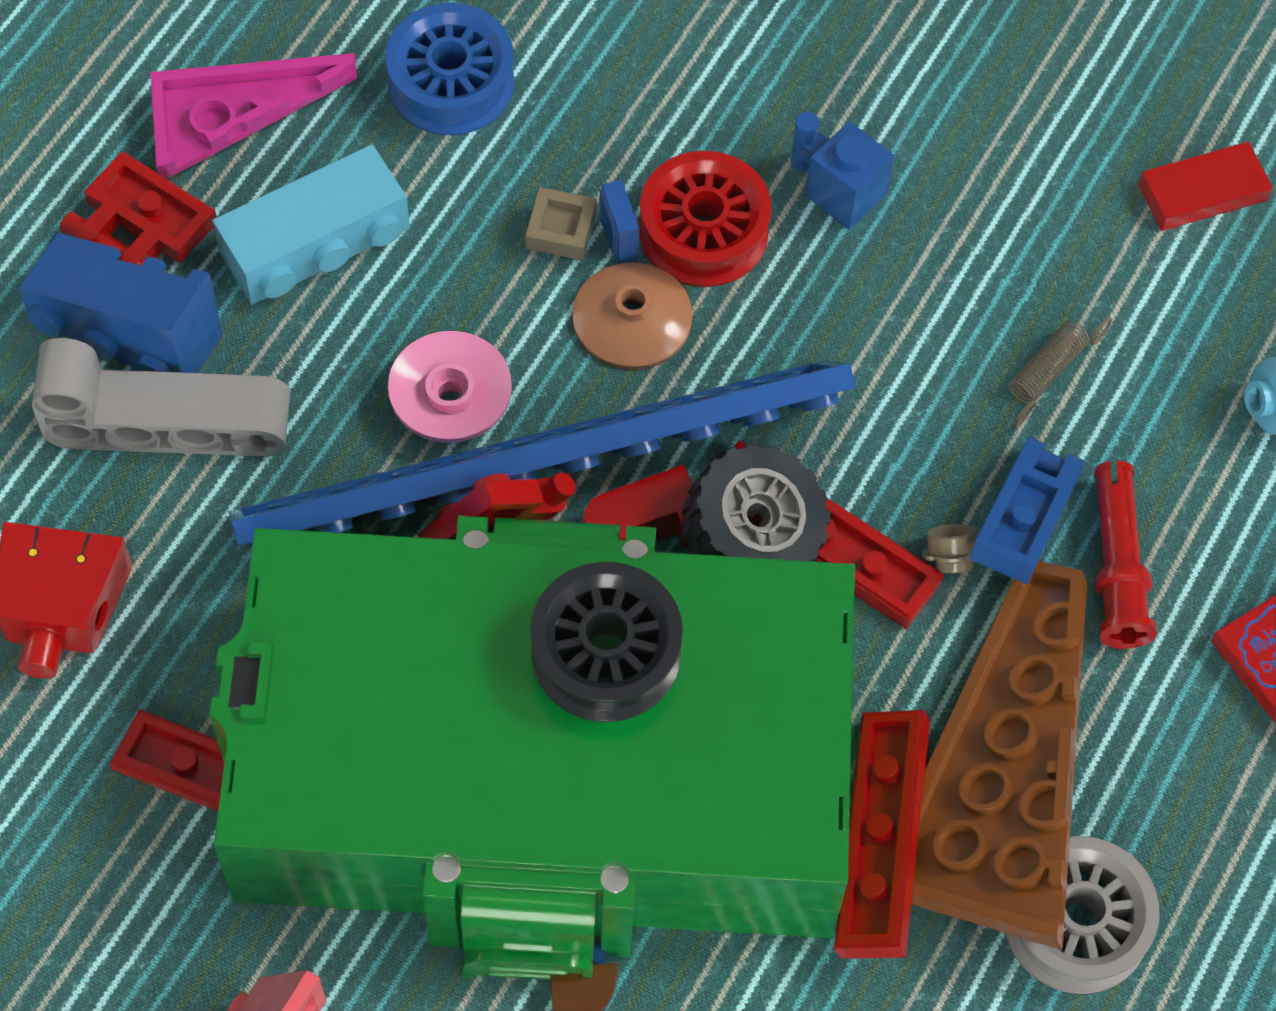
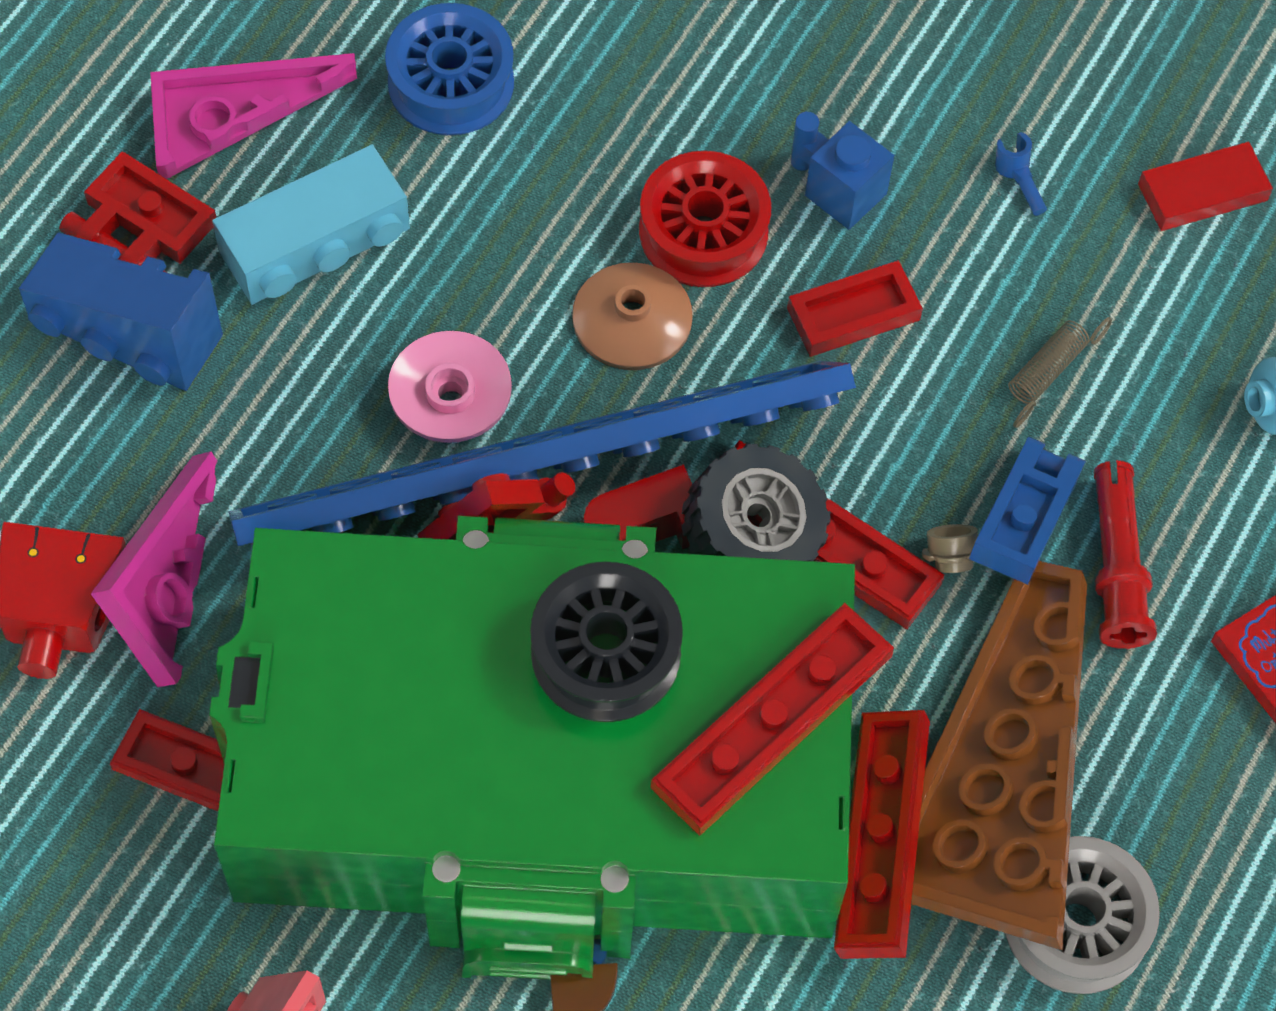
light grey beam [32,338,291,456] -> none
dark tan plate [525,187,597,261] -> none
blue tile [599,179,640,264] -> none
none -> dark pink wing [91,451,217,687]
none -> red tile [651,603,894,836]
none -> red tile [787,260,923,357]
none -> blue hand [995,132,1047,216]

